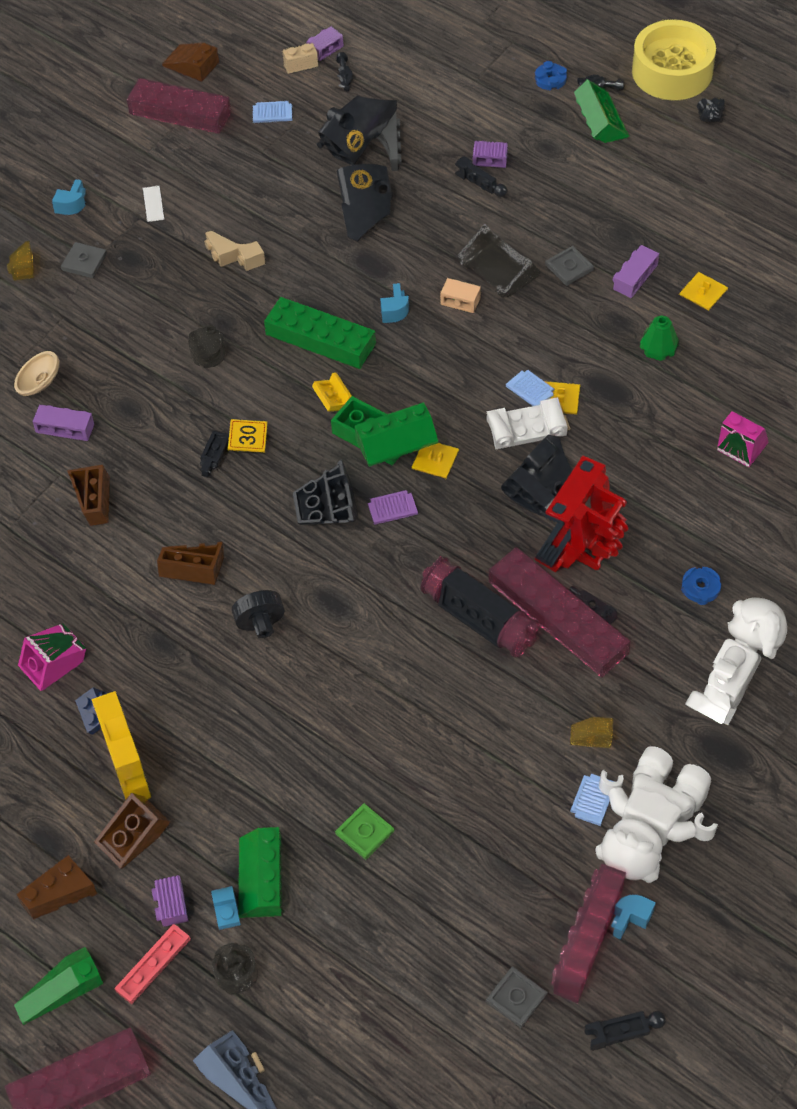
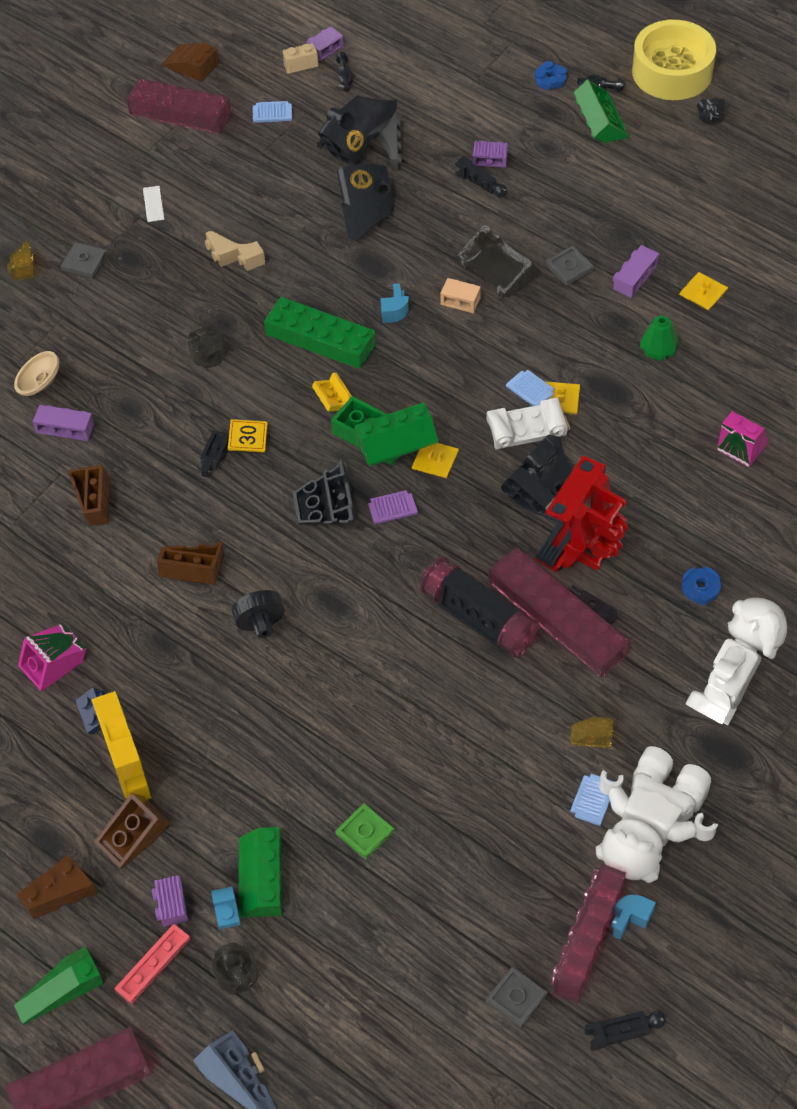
dark azure brick [52,179,85,215] -> none

